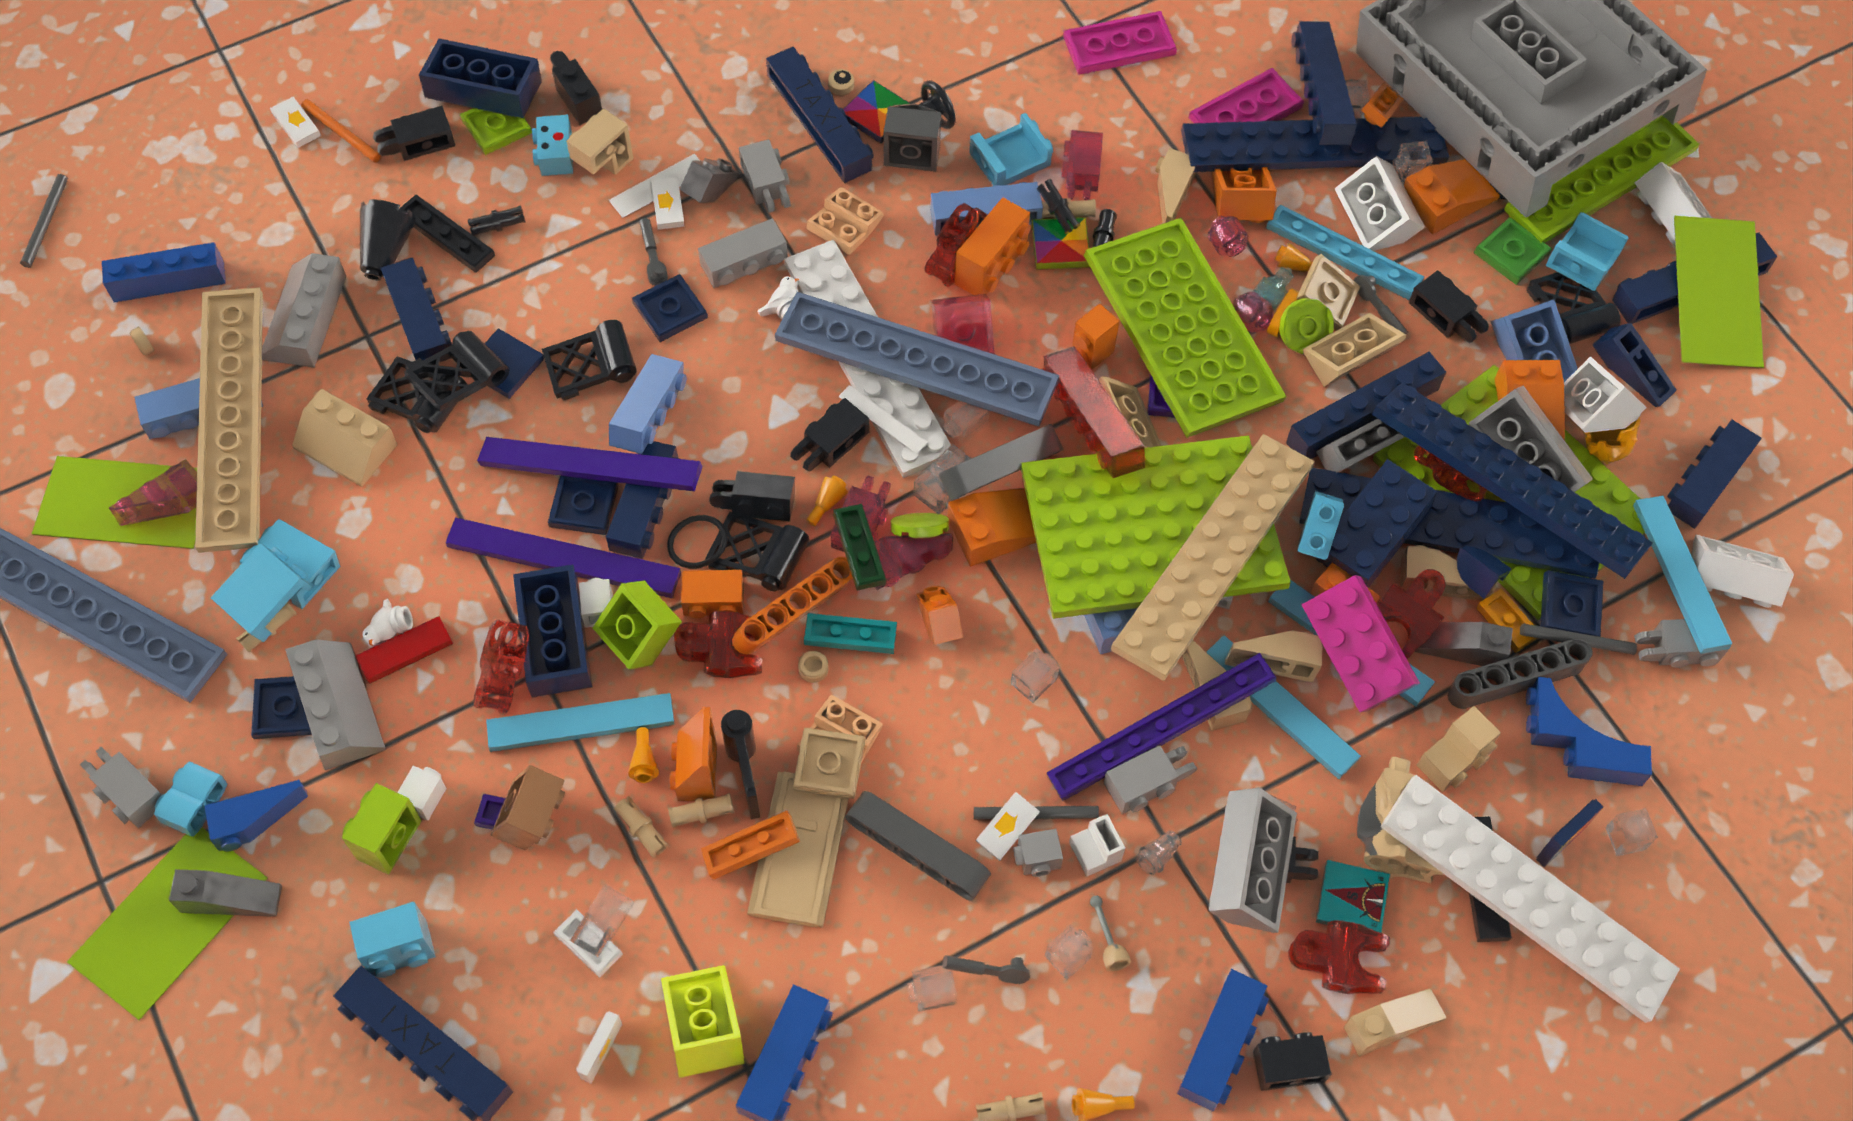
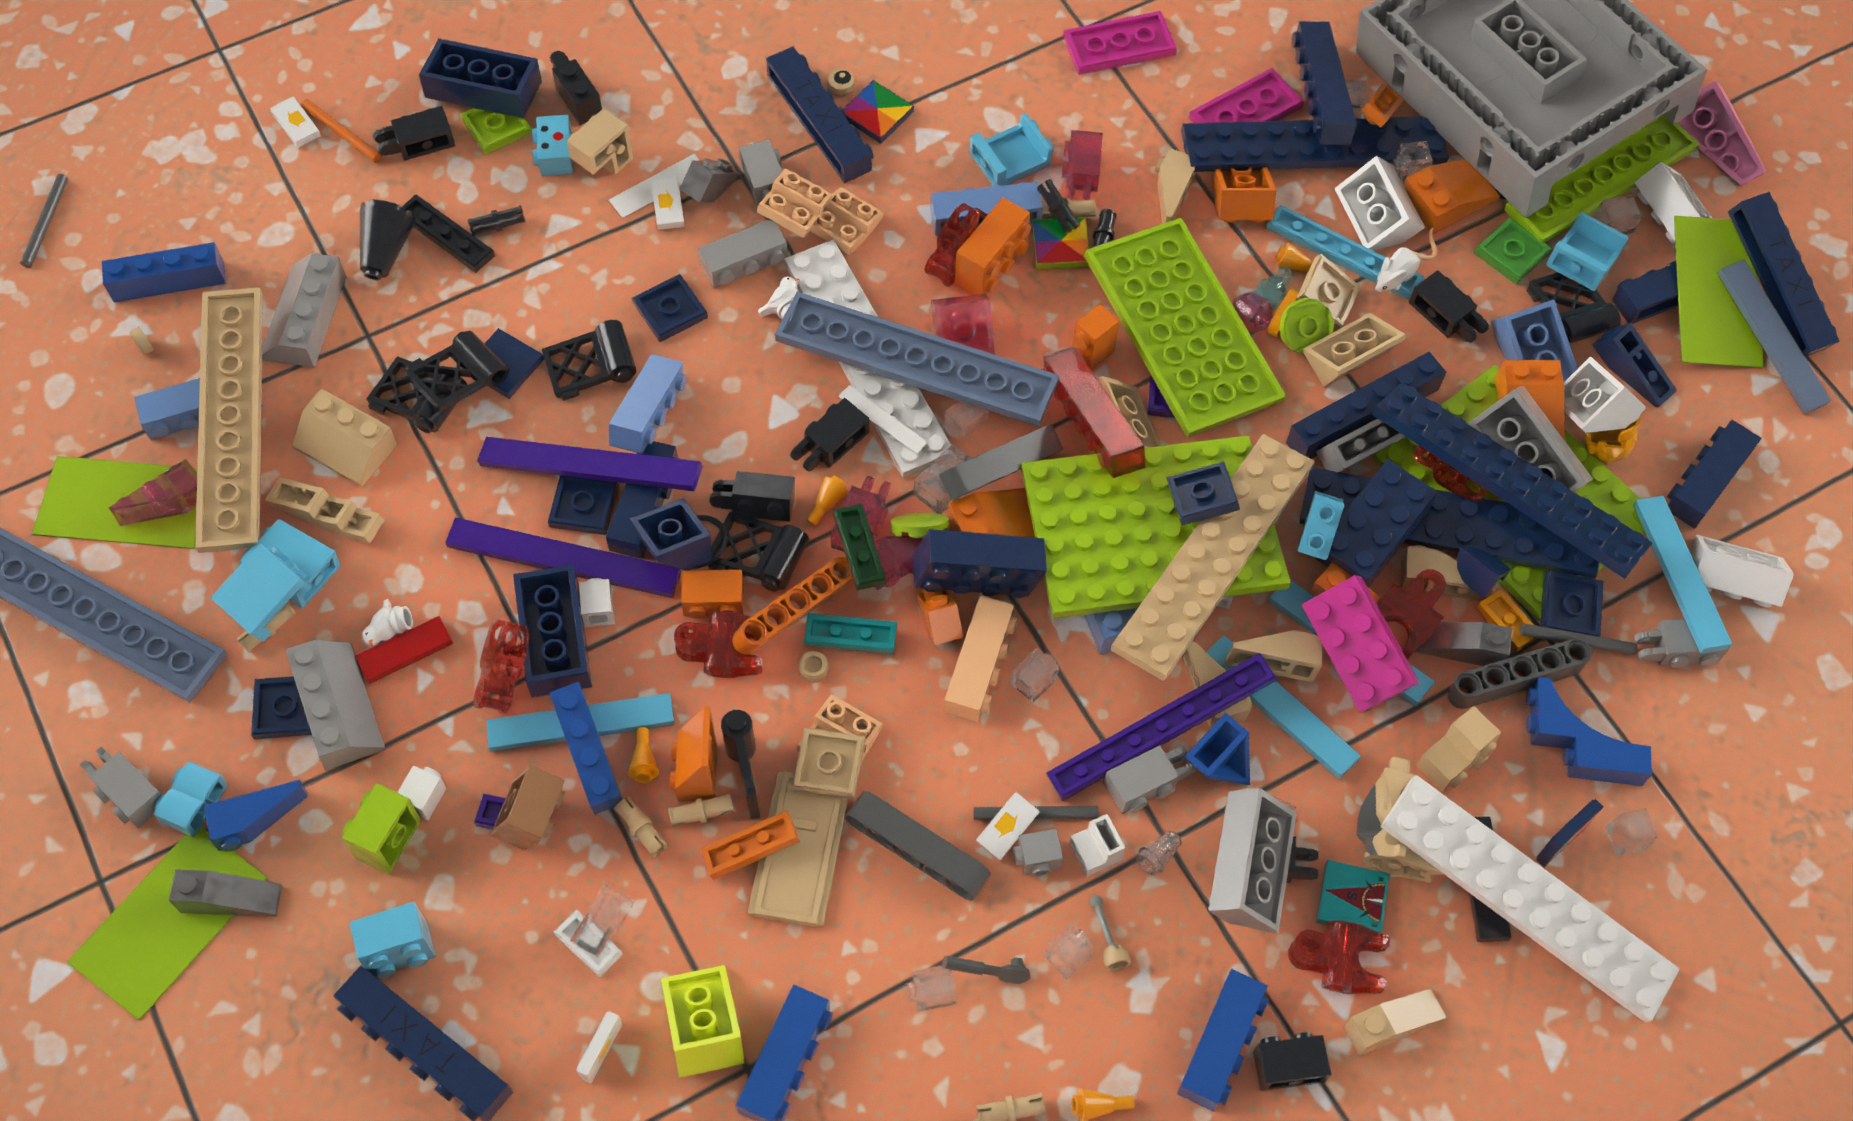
dark blue brick [381,257,452,361] -> none
lime brick [592,580,682,670] -> none
dark grey piece [639,218,668,286] -> none
dark grey piece [884,80,956,172] -> none
clear pink head [1208,216,1248,257] -> none
dark grey piece [1354,275,1408,335] -> none
none -> tan slope [265,477,385,544]
none -> blue brick [549,682,623,815]
none -> dark blue slope [630,498,712,571]
none -> light nougat slope [756,168,832,238]
none -> dark blue brick [913,529,1047,598]
none -> light nougat brick [944,595,1018,722]
none -> dark blue tile [1167,462,1240,526]
none -> blue slope [1185,713,1250,785]
none -> white animal [1375,228,1438,292]
none -> clear brick [1594,195,1642,234]
none -> bright pink wedge [1677,81,1767,186]
none -> sand blue tile [1718,259,1832,415]
none -> dark blue brick [1728,192,1840,357]

